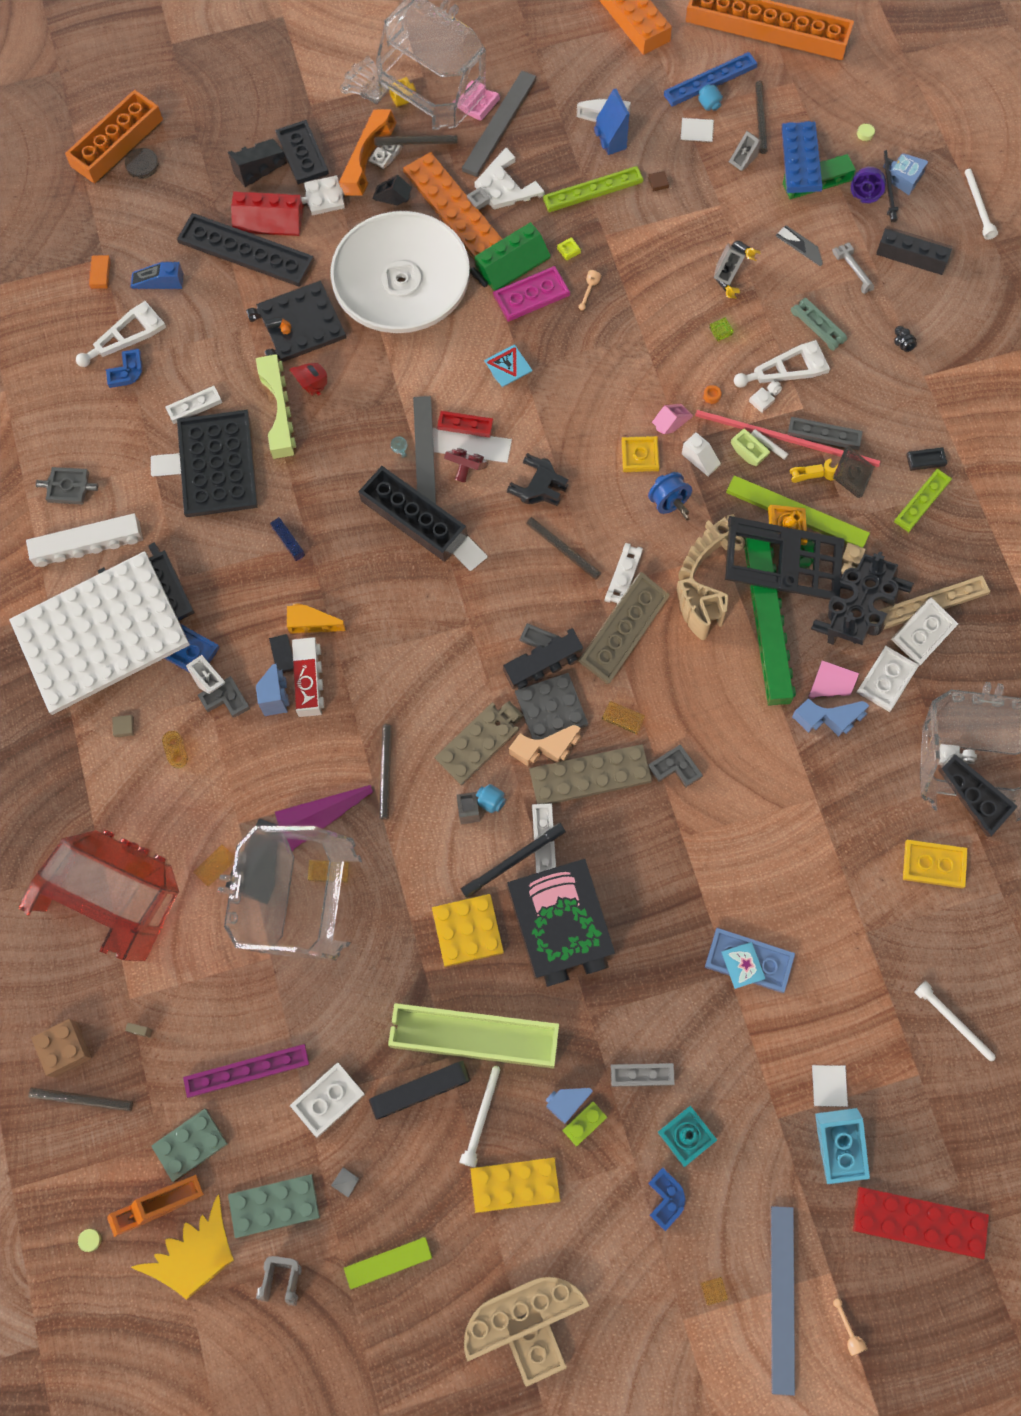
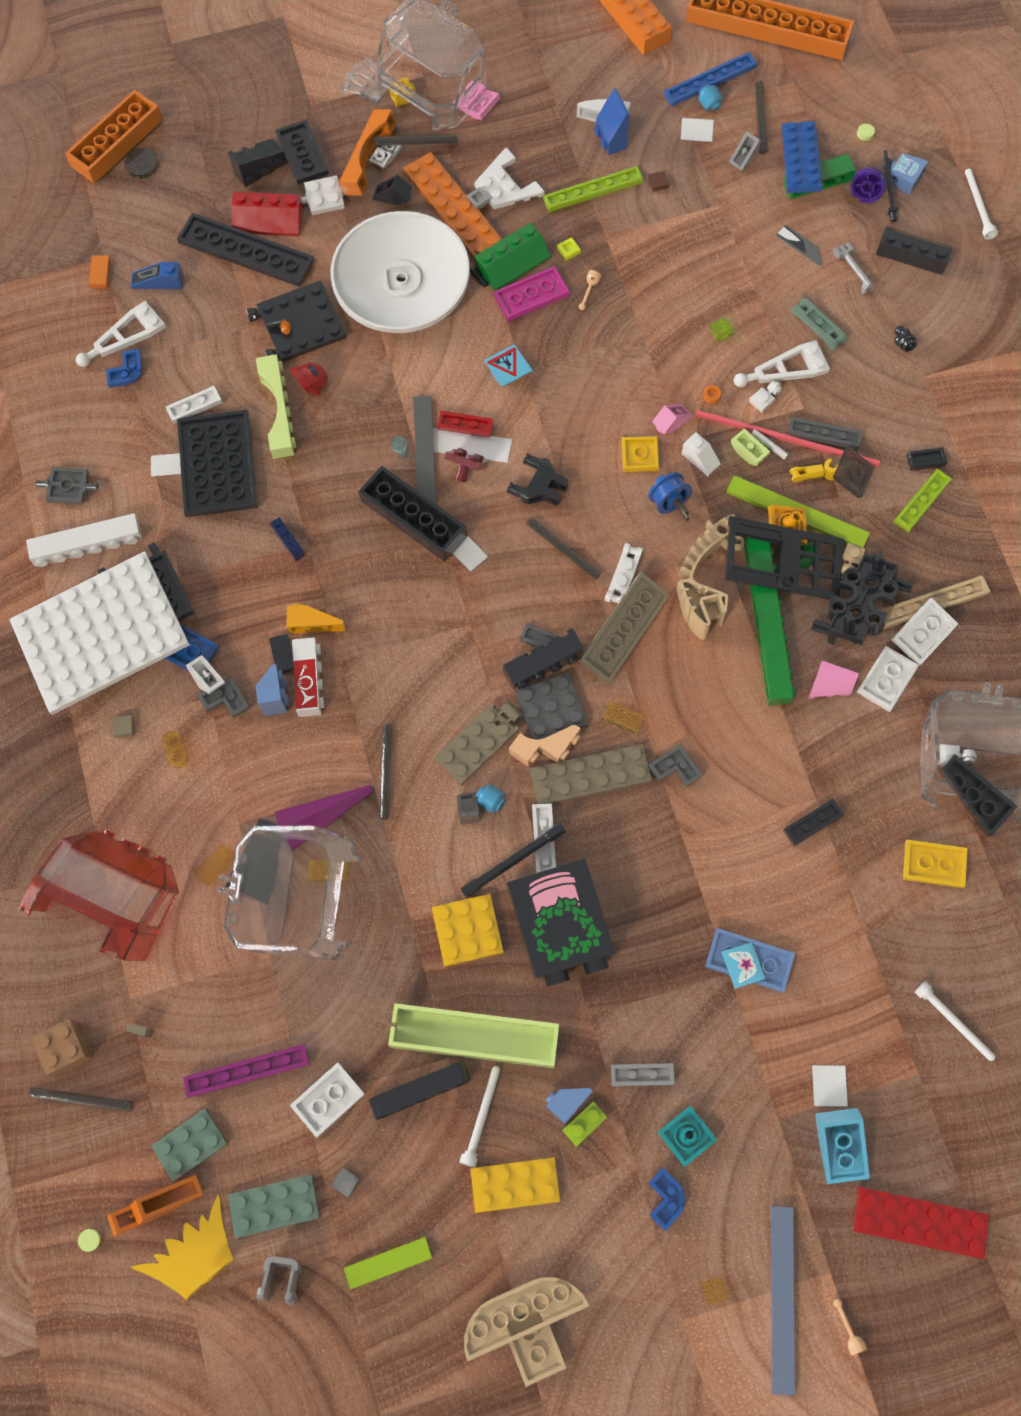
dark grey tile [462,71,536,177] -> none
torso [714,240,761,299] -> none
medium blue arch [792,698,869,736] -> none
none -> black plate [783,799,844,847]

